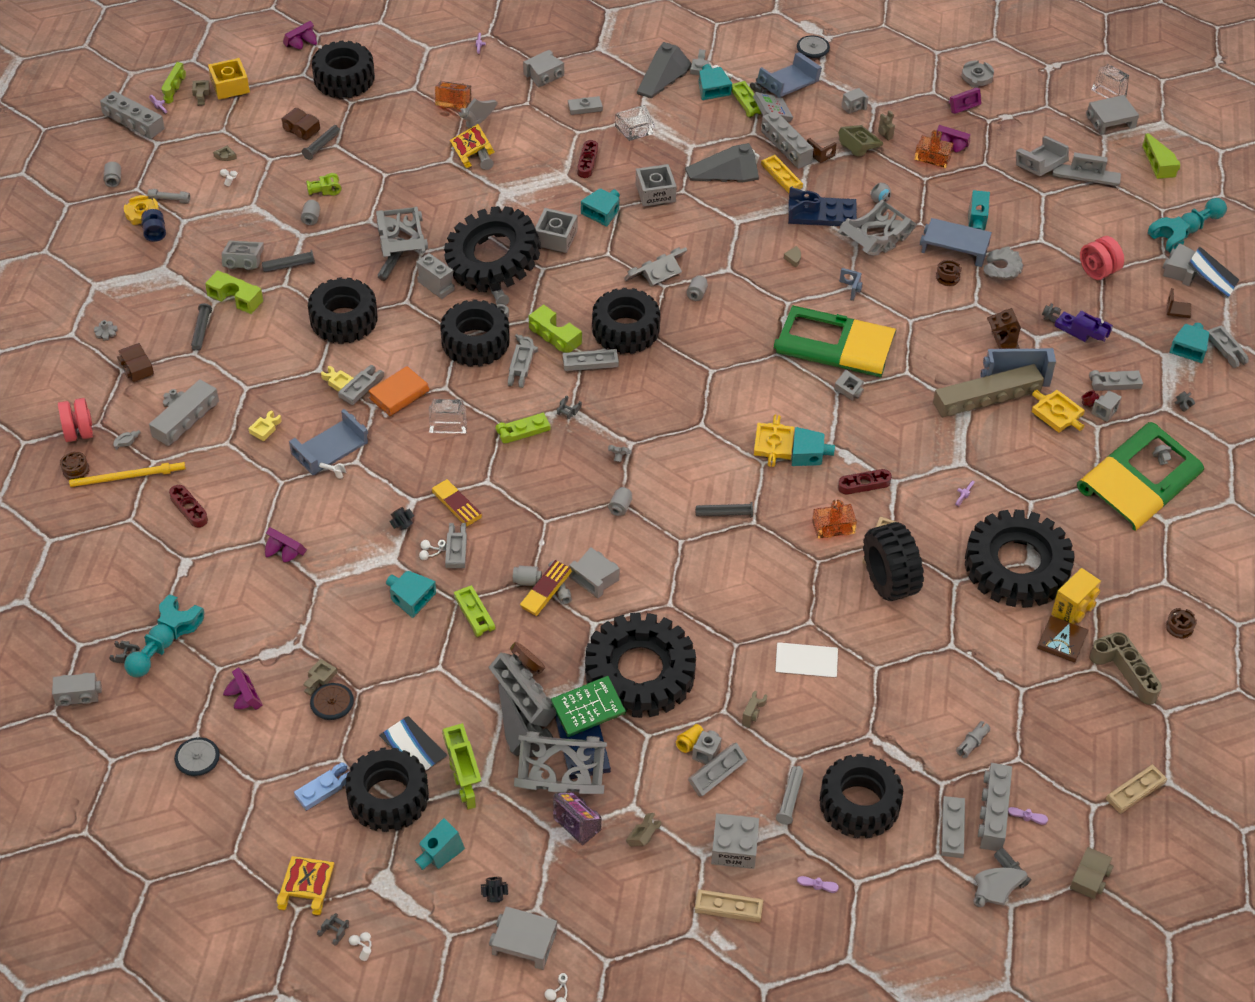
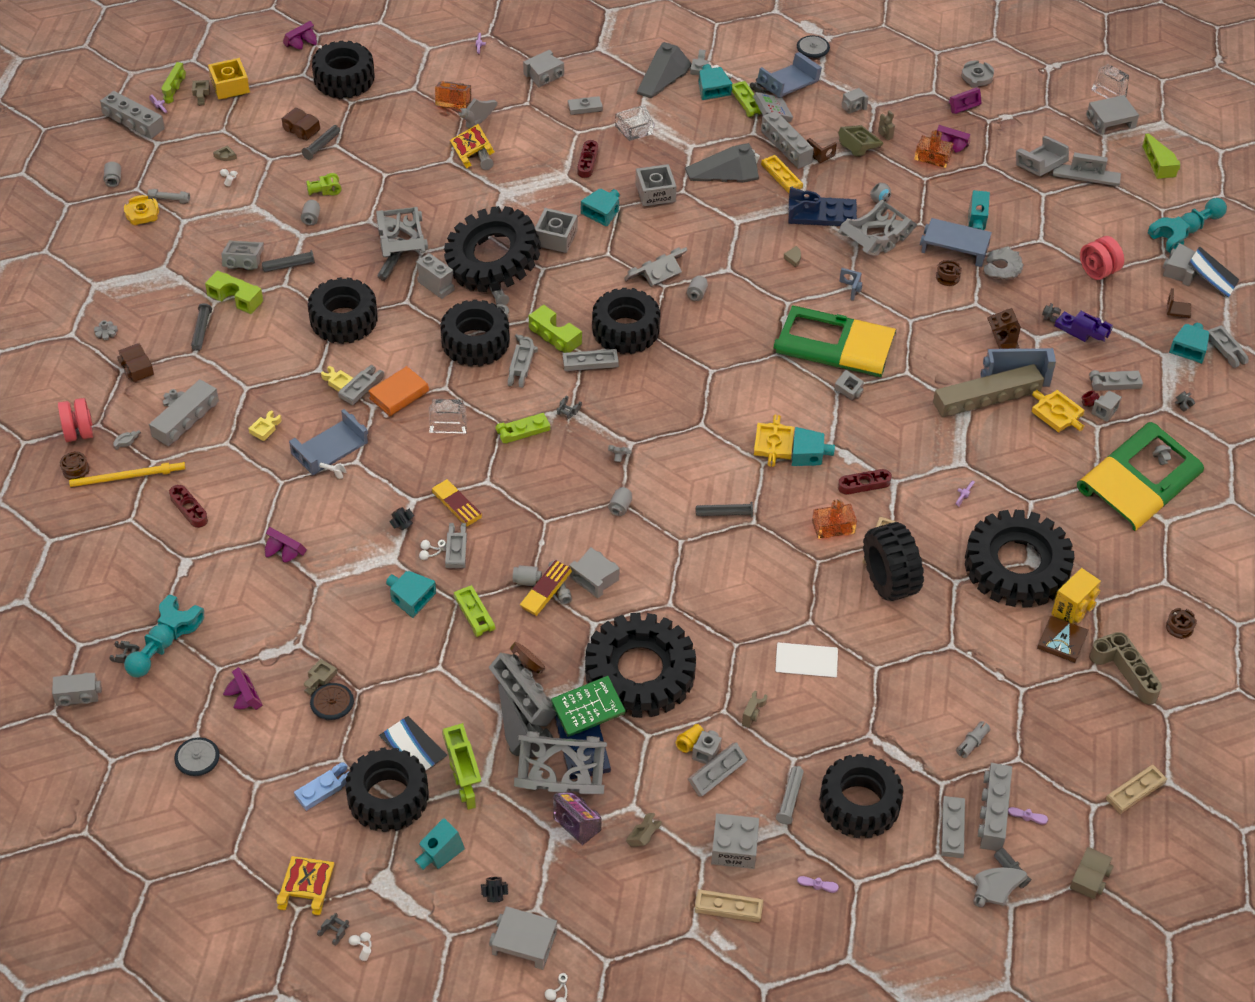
dark blue wheel [141,209,166,242] -> none

